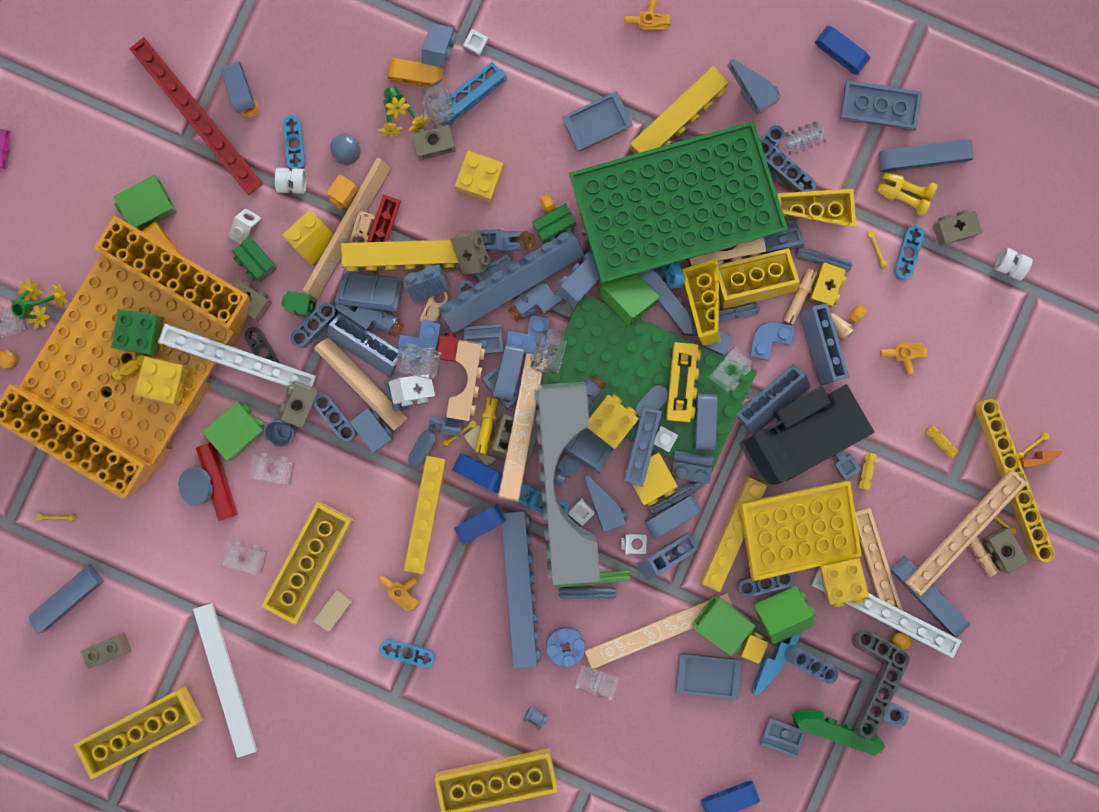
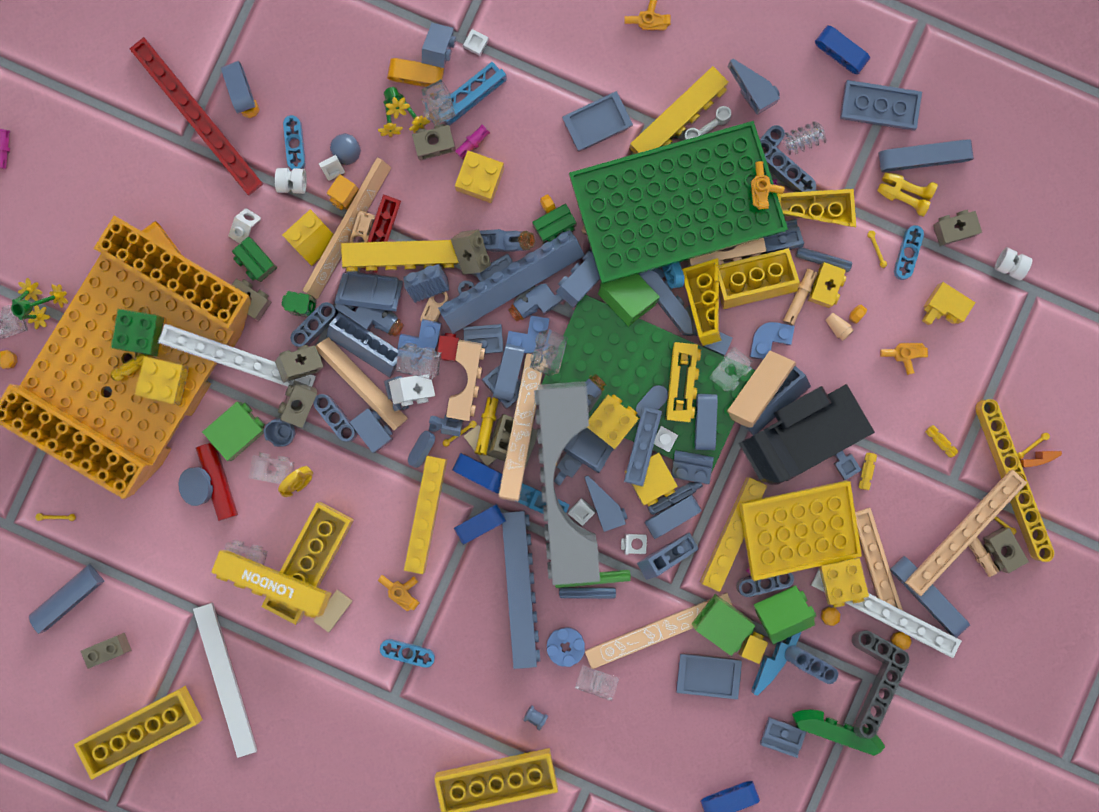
bright green brick [113,175,177,231] -> none
black beam [245,327,281,364] -> none
sand blue piece [719,303,759,322] -> none
sand blue brick [800,303,849,385] -> none
sand blue brick [875,702,909,729] -> none
none -> yellow brick [211,550,332,618]
none -> dark tan brick [275,345,324,383]
none -> yellow tile [278,466,313,497]
none -> white plate [319,155,345,181]
none -> dark pink pin [455,124,490,160]
none -> white bar [685,106,731,140]
none -> light nougat brick [727,351,796,427]
none -> light orange piece [751,161,784,210]
none -> light orange tile [820,606,841,626]
none -> yellow hinge [922,282,976,325]

